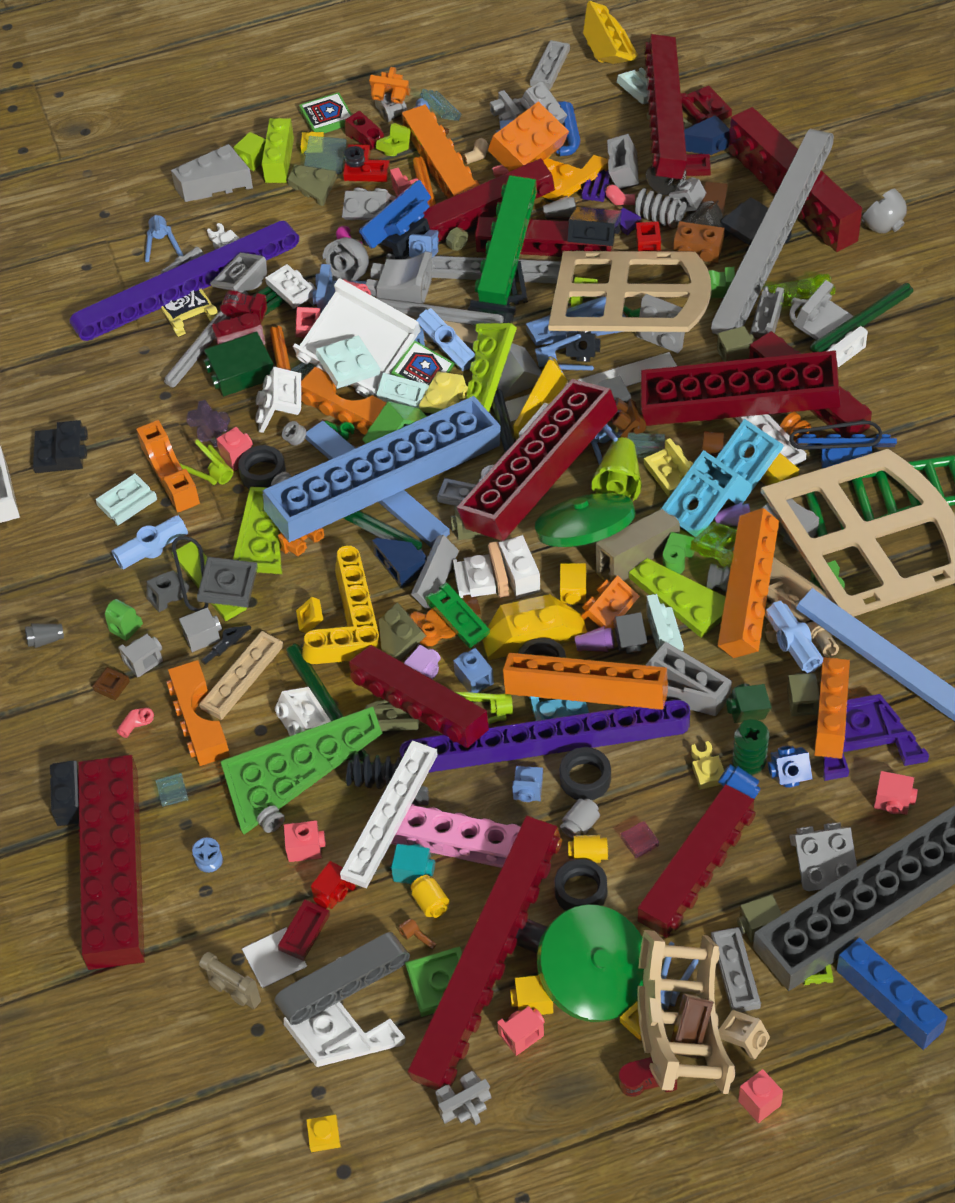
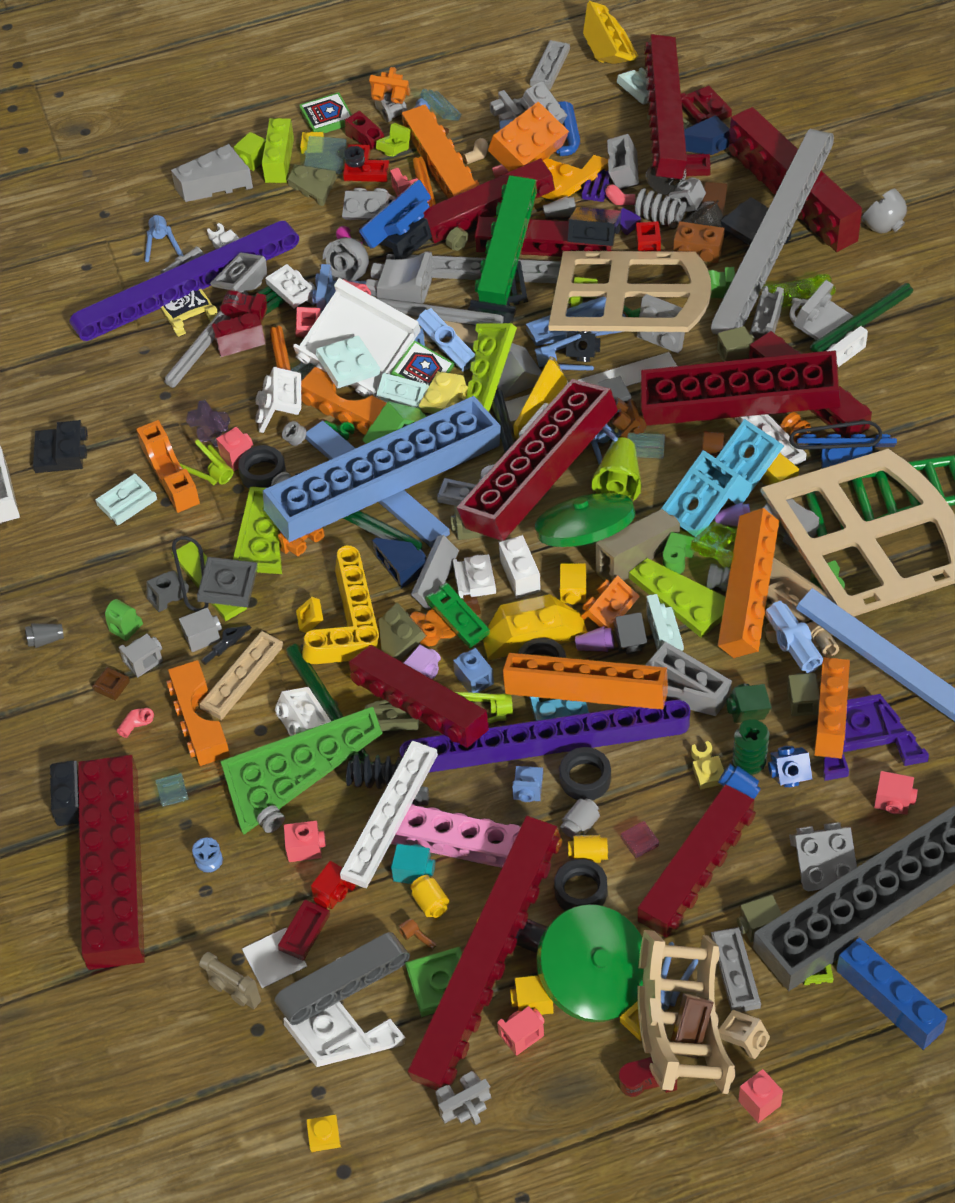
light blue piece [112,515,188,569] -> none
dark green brick [203,332,274,397] -> none
medium blue bracket [409,230,438,258] -> none
light nougat tile [488,541,509,598] -> none
light yellow bracket [644,438,693,497] -> none

